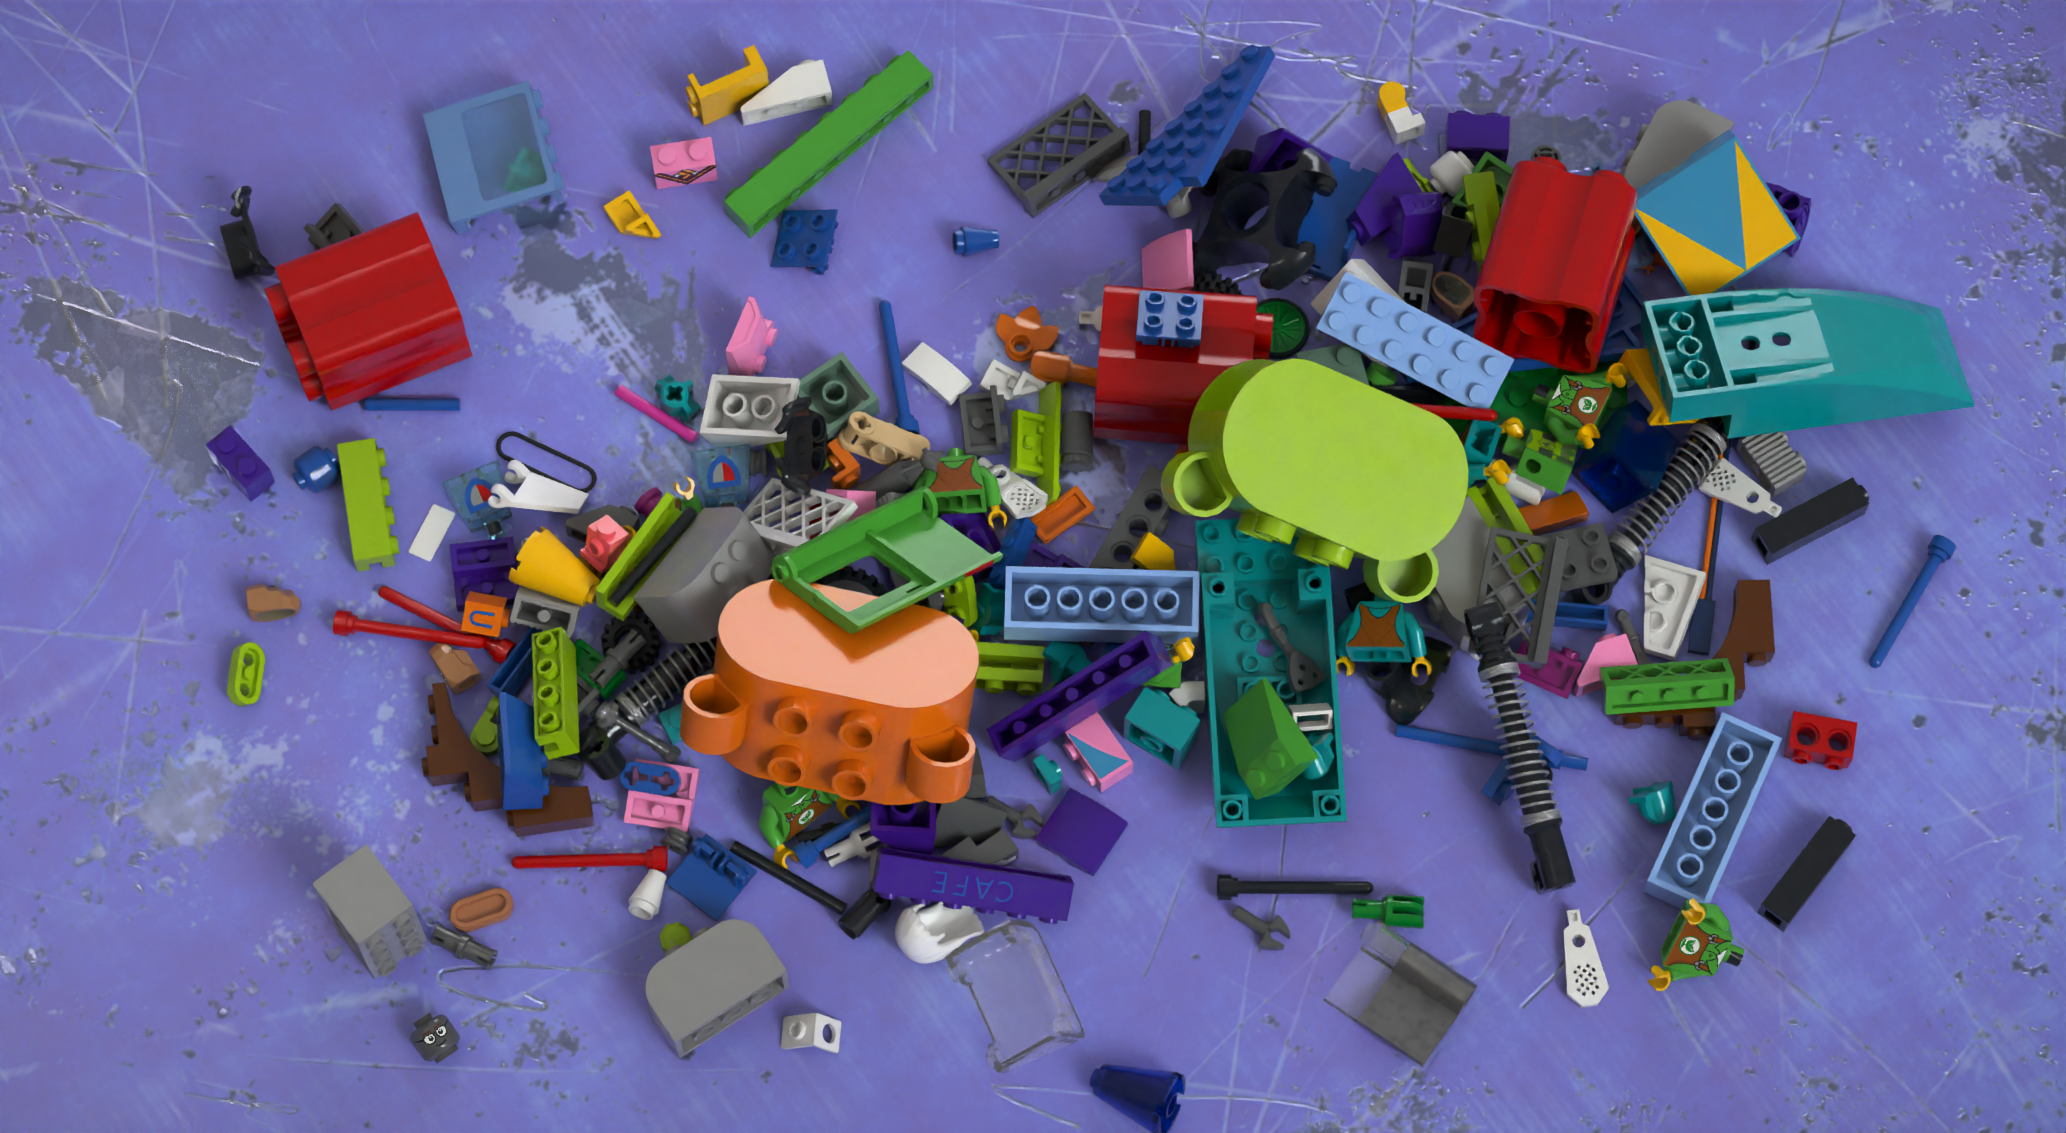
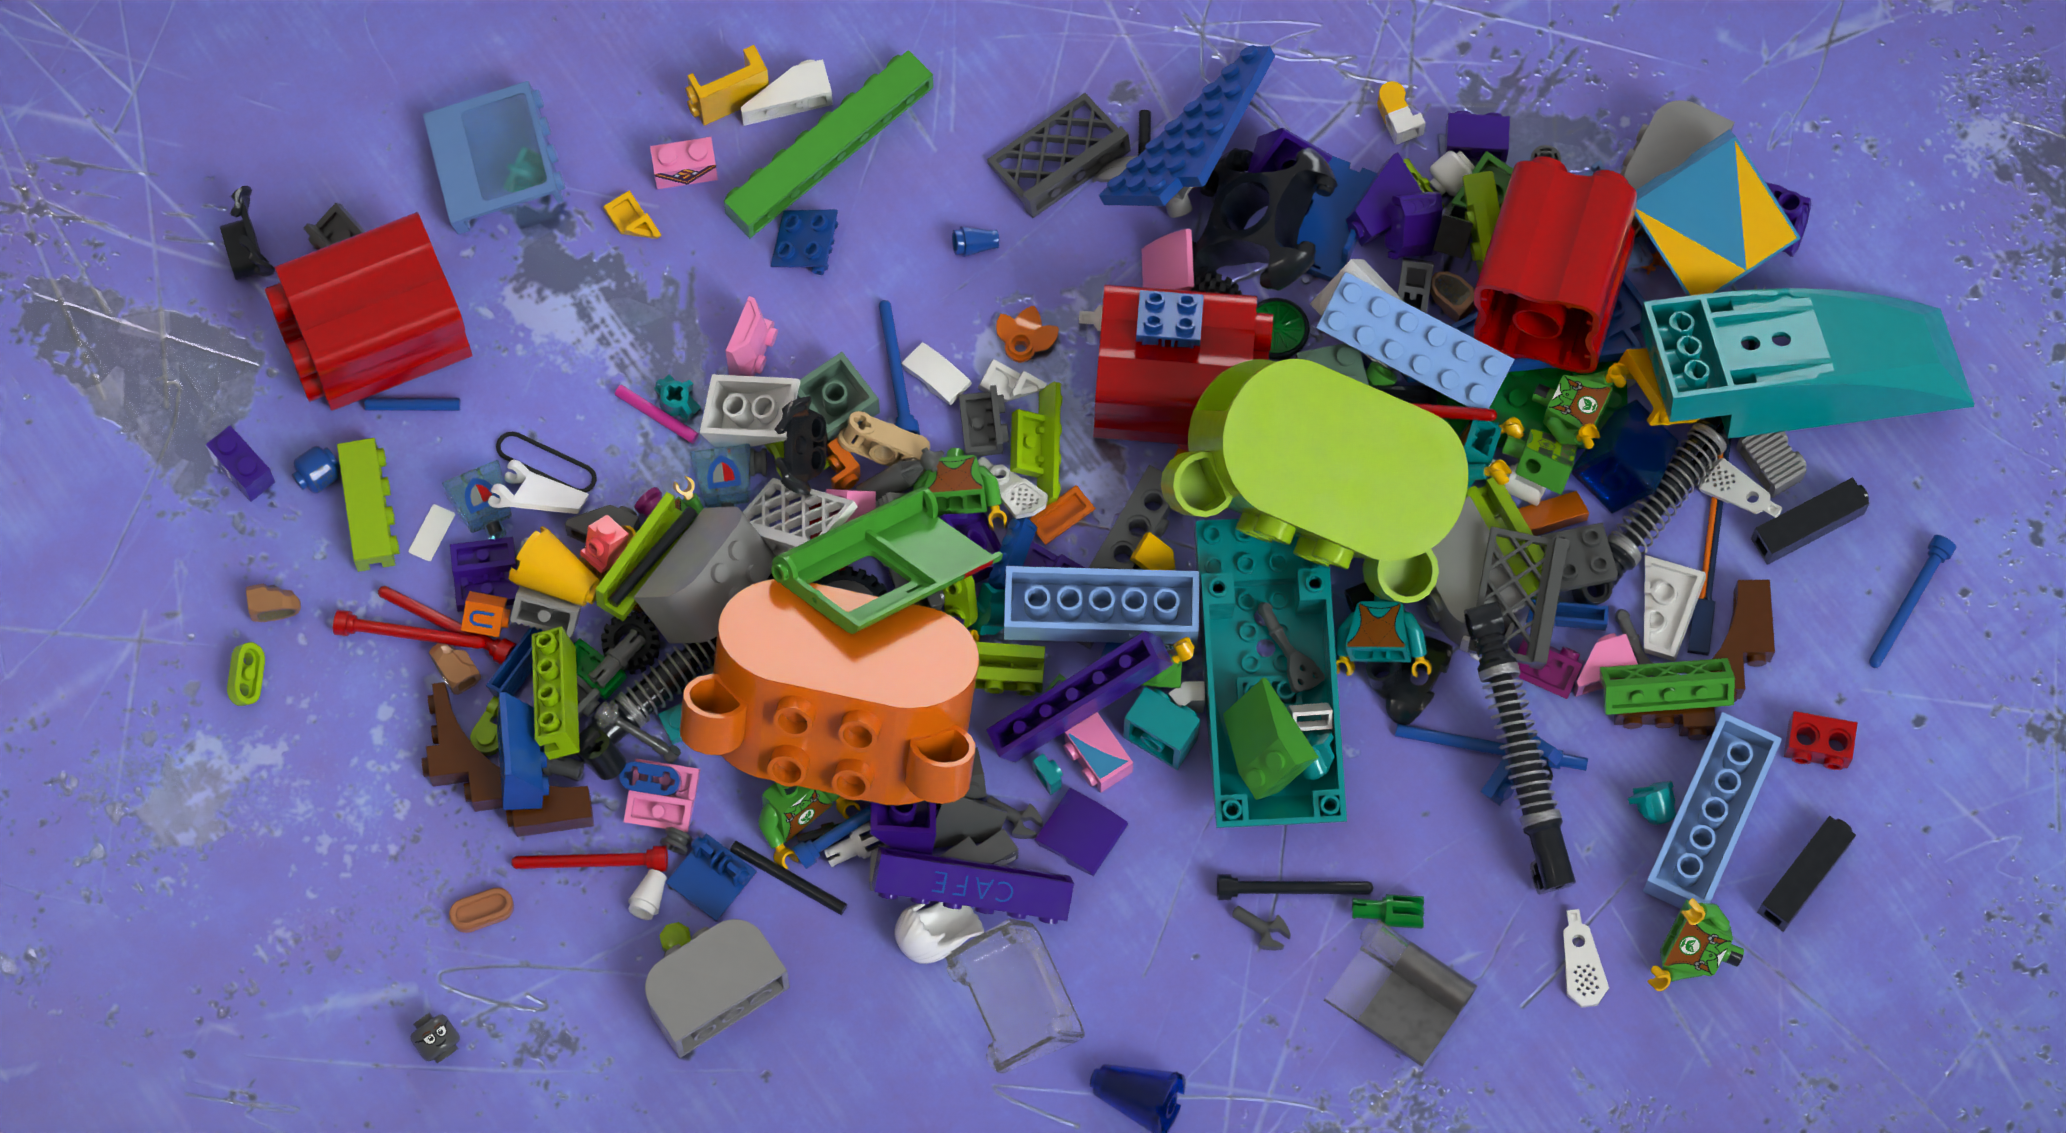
light grey brick [312,844,428,979] -> none
dark grey pin [430,924,498,970] -> none
white bracket [781,1013,841,1053] -> none
black piece [837,888,892,940] -> none
orange arm [1029,350,1098,388] -> none
teal piece [1042,641,1092,682] -> none
dark grey piece [1061,410,1093,472] -> none

